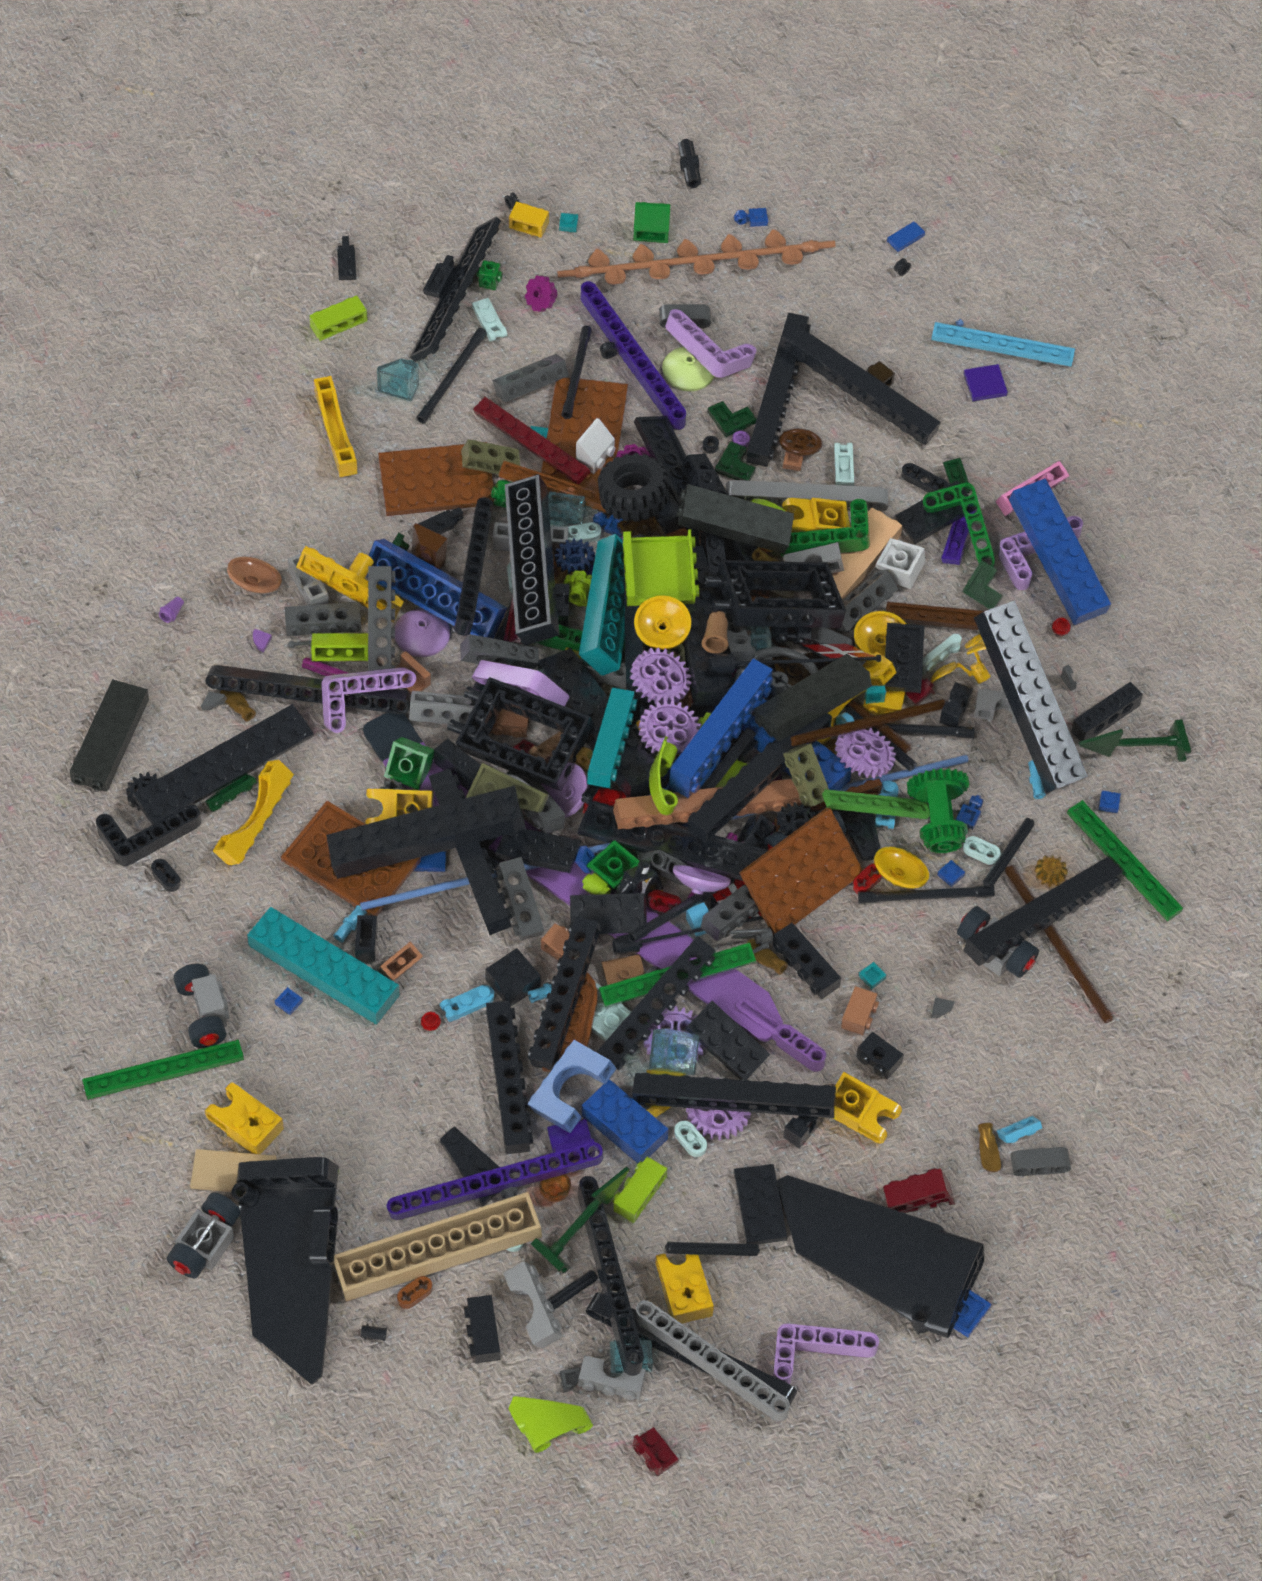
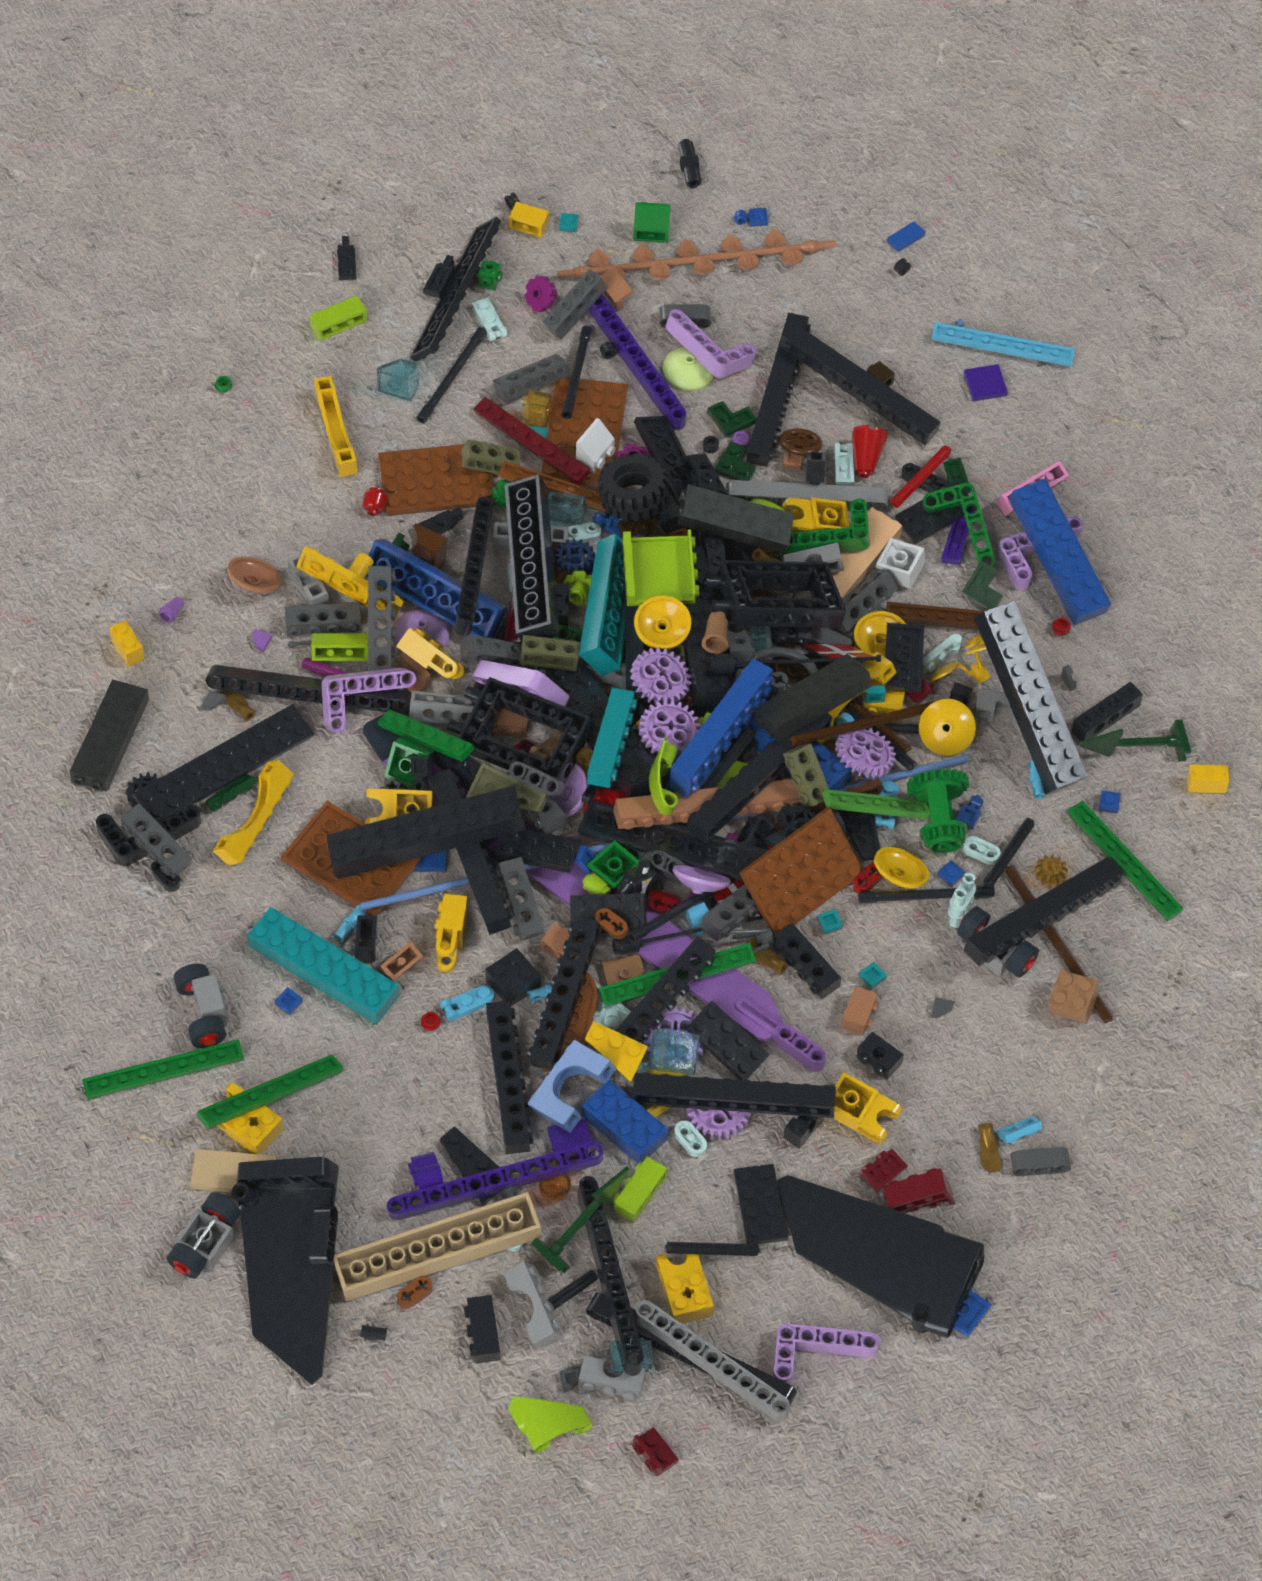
none -> yellow brick [109,620,145,667]
none -> dark grey brick [121,803,192,879]
none -> green plate [197,1054,343,1129]
none -> green plate [214,376,232,393]
none -> red head [362,487,387,516]
none -> green plate [377,709,474,762]
none -> yellow brick [396,628,466,680]
none -> dark purple brick [408,1152,443,1190]
none -> black plate [411,757,431,790]
none -> yellow brick [435,894,468,972]
none -> dark grey beam [509,762,565,796]
none -> olive brick [520,635,580,671]
none -> clear yellow brick [522,389,551,428]
none -> dark grey brick [542,269,608,340]
none -> yellow wing [585,1021,648,1083]
none -> dark orange beam [595,908,629,939]
none -> nougat panel [600,268,633,311]
none -> black brick [806,452,826,485]
none -> teal plate [817,909,843,935]
none -> red cone [852,425,888,478]
none -> dark red bracket [859,1148,908,1193]
none -> red axle [890,445,951,508]
none -> yellow dish [919,699,976,756]
none -> light aqua pin [948,873,976,928]
none -> medium nougat brick [1048,970,1100,1024]
none -> yellow brick [1187,764,1229,793]

